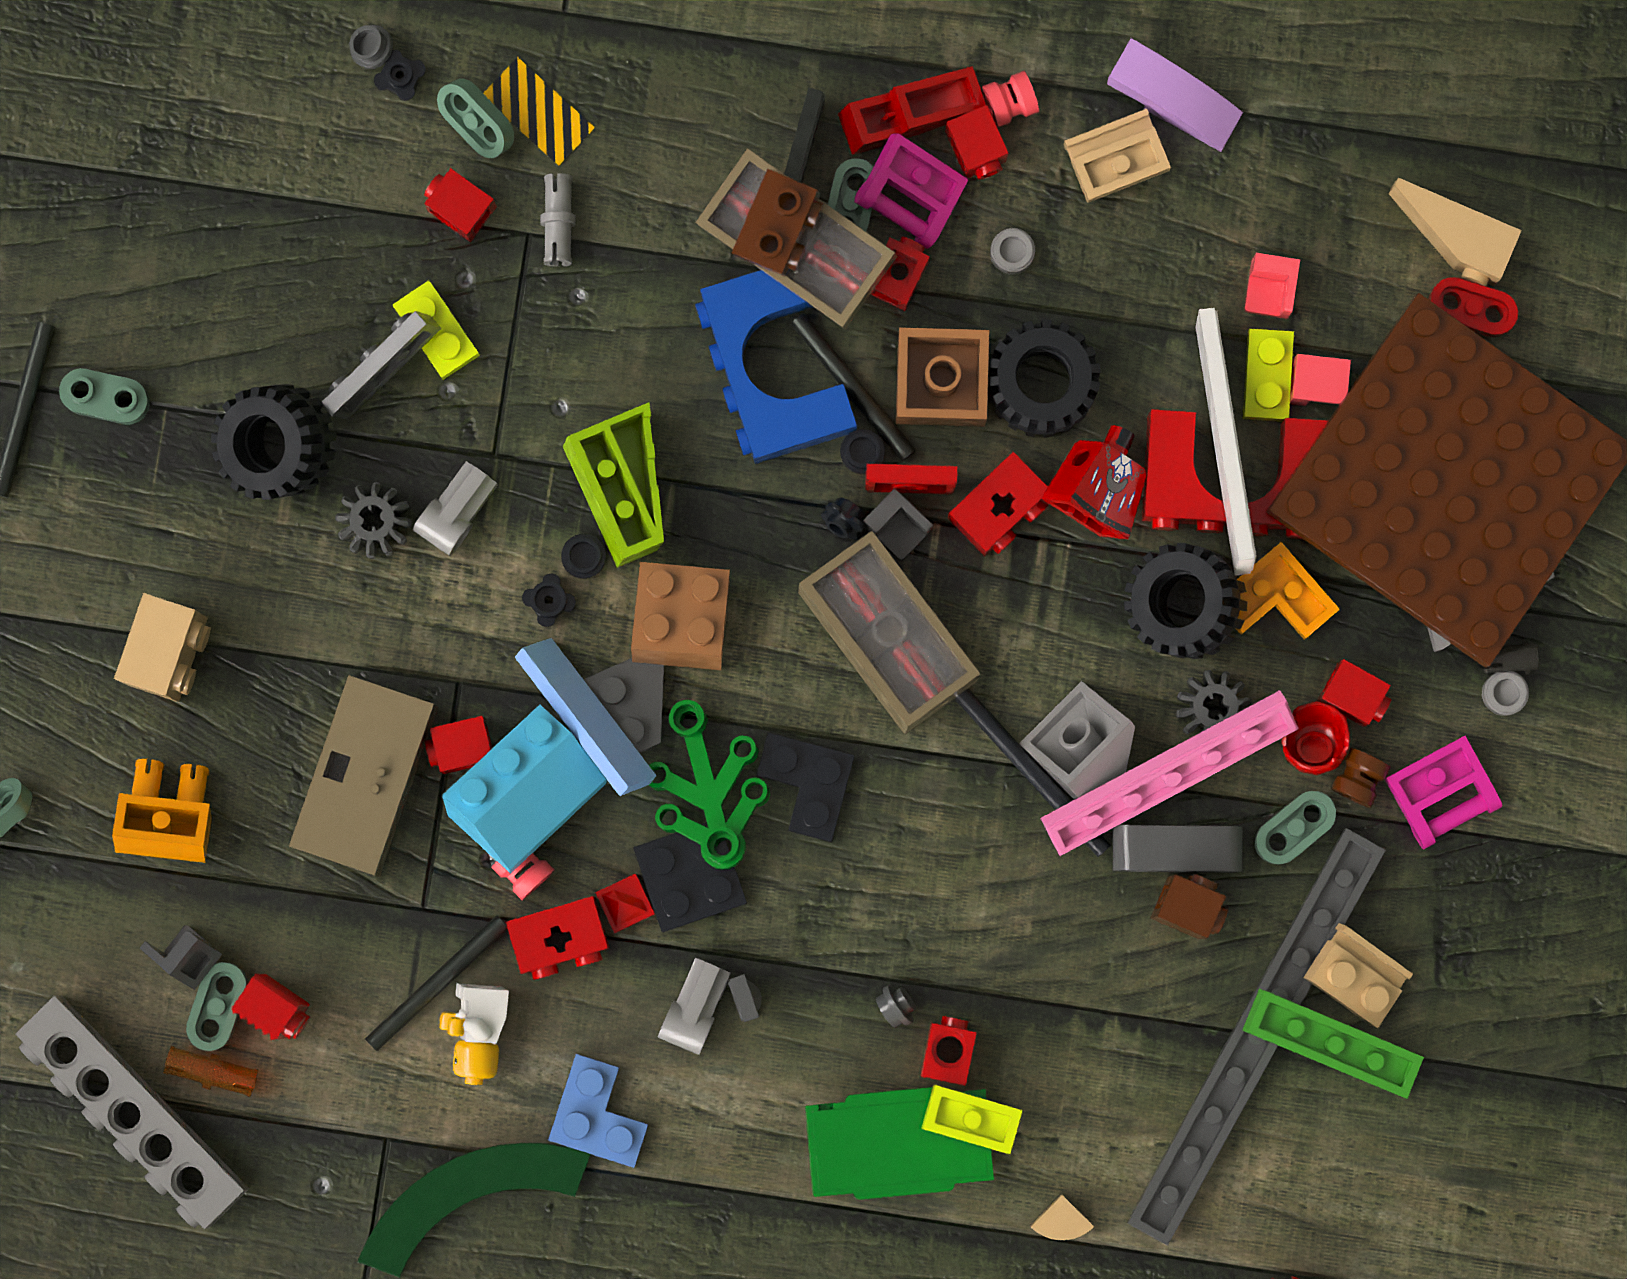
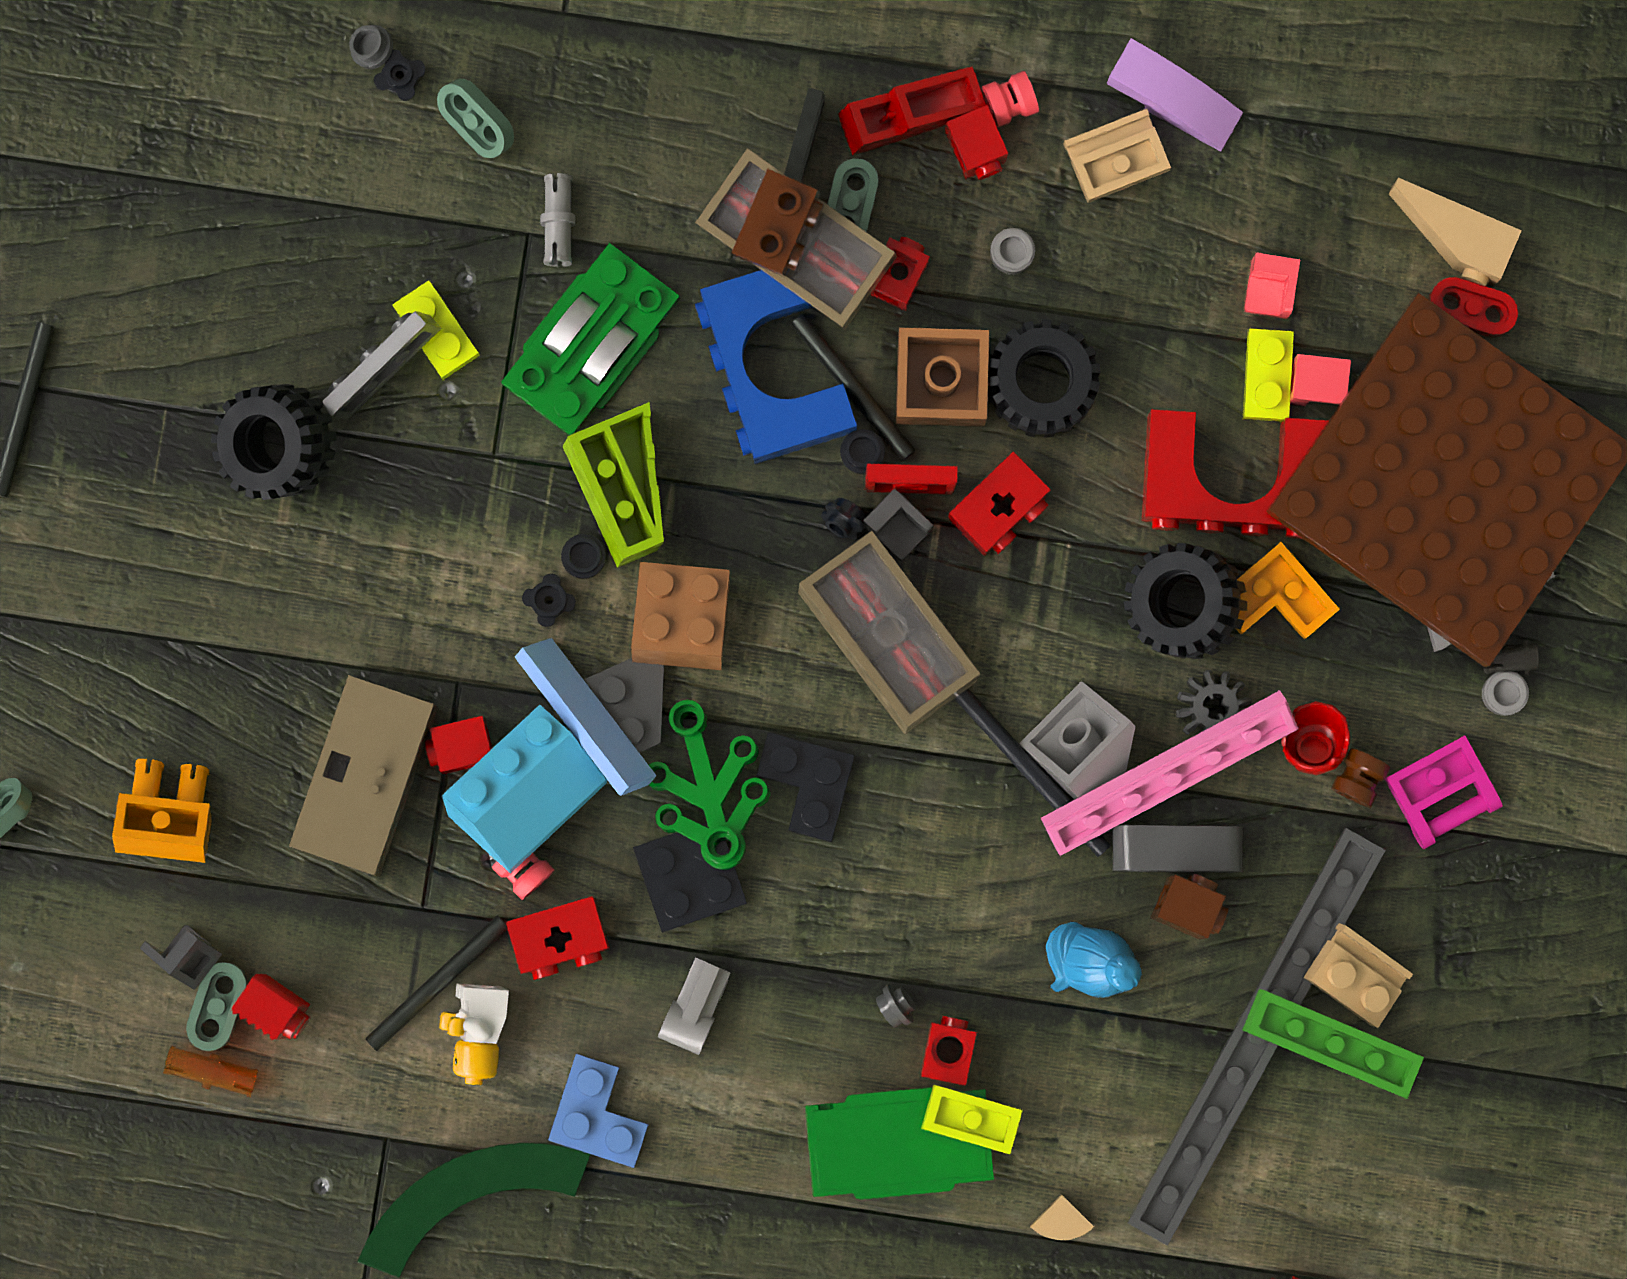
light grey brick [15,996,250,1229] -> none
sand green plate [59,368,150,425] -> none
tan brick [114,593,211,702] -> none
dark grey gear [335,482,413,559] -> none
light grey piece [413,461,498,556] -> none
red brick [424,168,497,243] -> none
sticker [483,57,595,166] -> none
red tile [595,873,655,933] -> none
dark grey tile [728,974,762,1022] -> none
dark pink plate [854,133,969,249] -> none
red torso [1042,425,1147,540] -> none
white tile [1195,308,1256,575] -> none
sand green plate [1255,791,1336,865] -> none
red brick [1317,659,1392,727] -> none
none -> green piece [501,243,680,436]
none -> dark azure hair [1046,922,1142,998]

